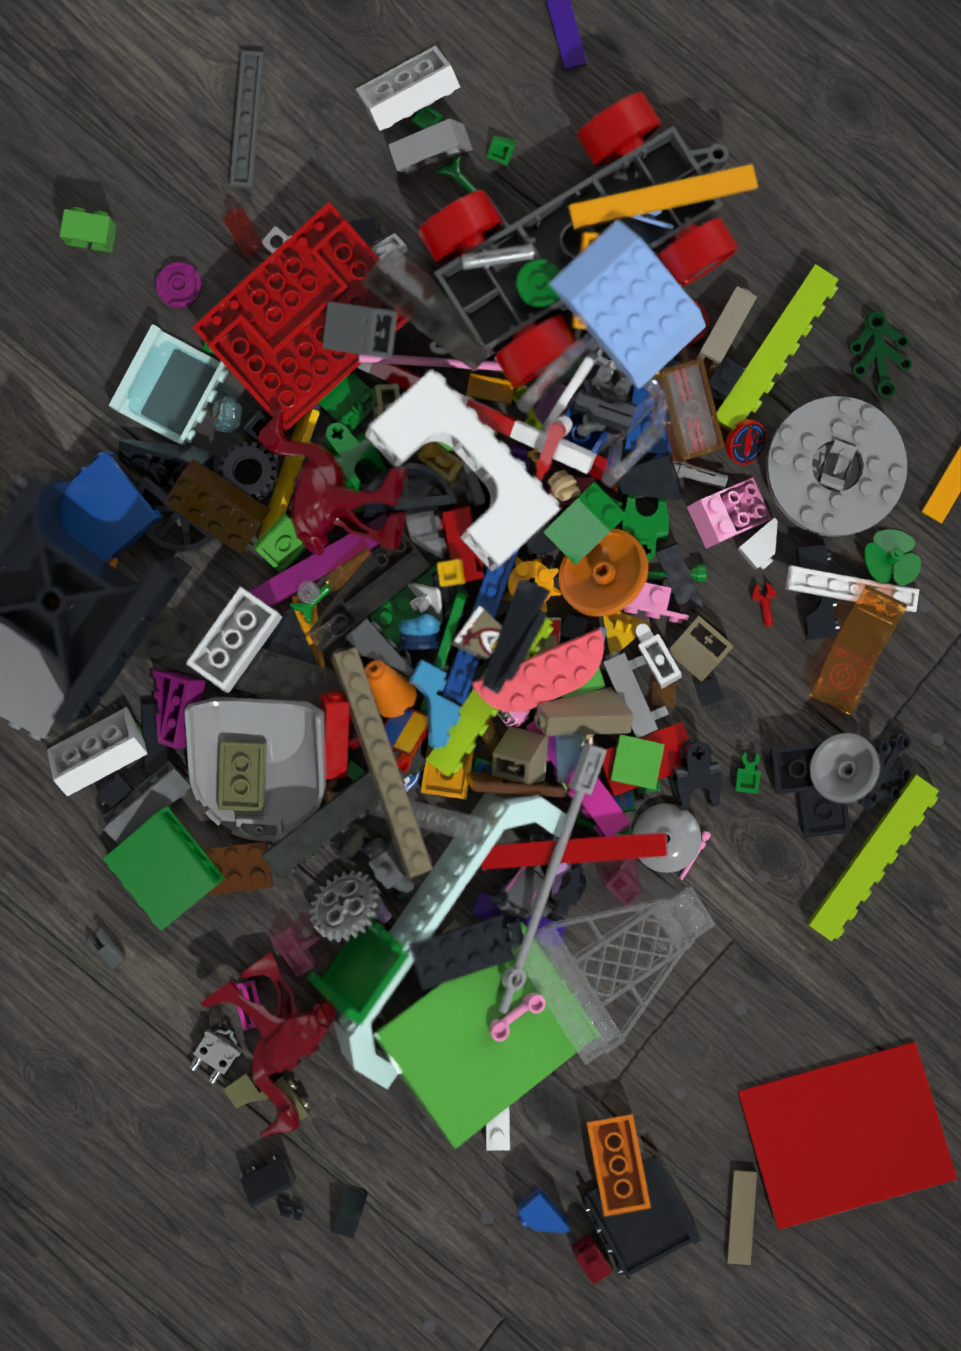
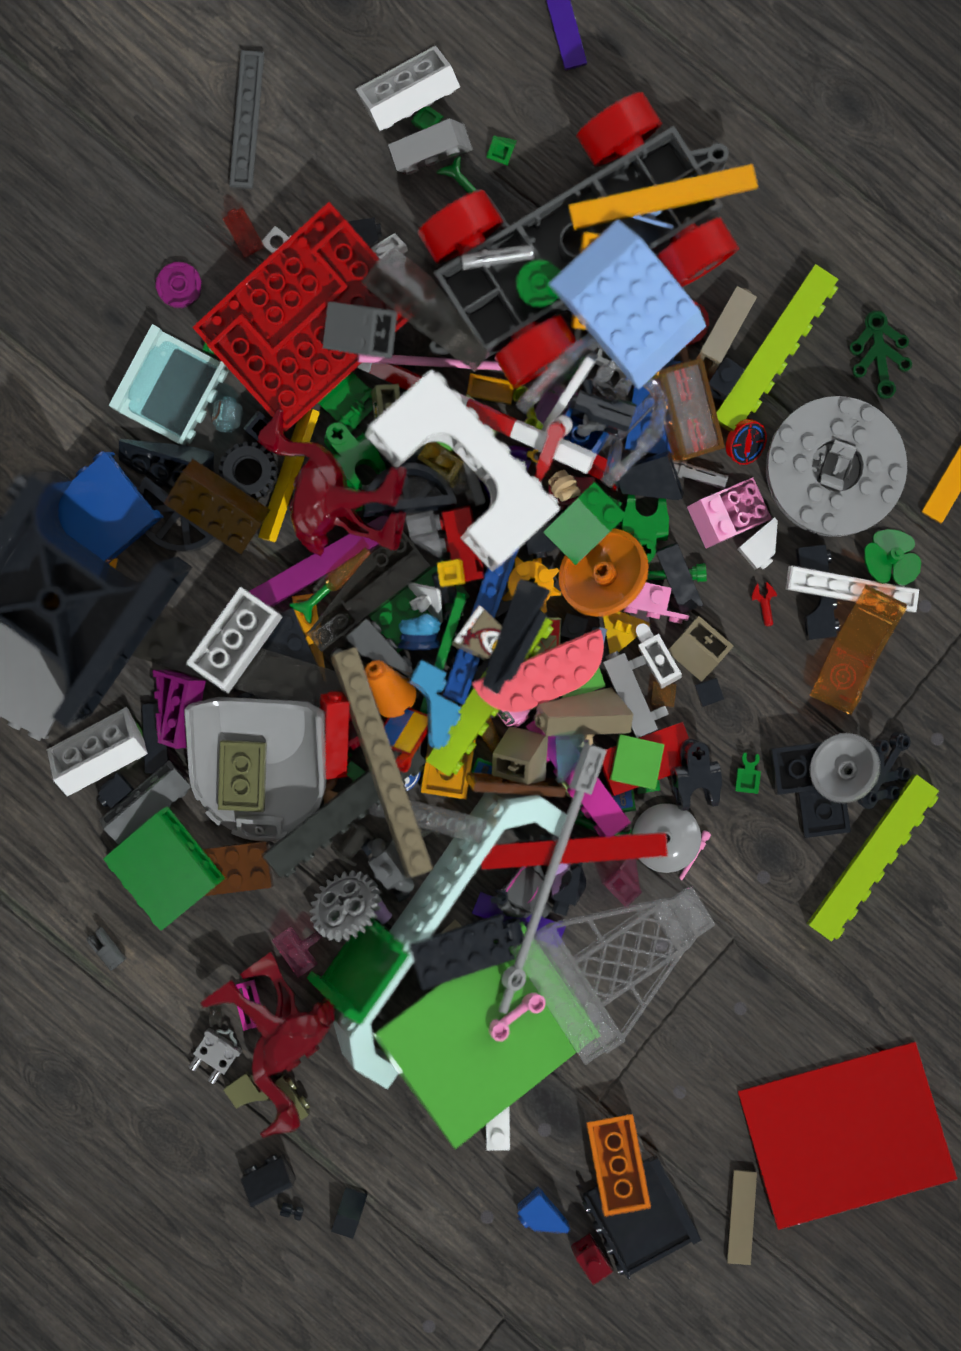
bright green piece [60,207,117,253] -> none
bright green tile [252,513,306,573] -> none
clear plate [298,581,320,603] -> none

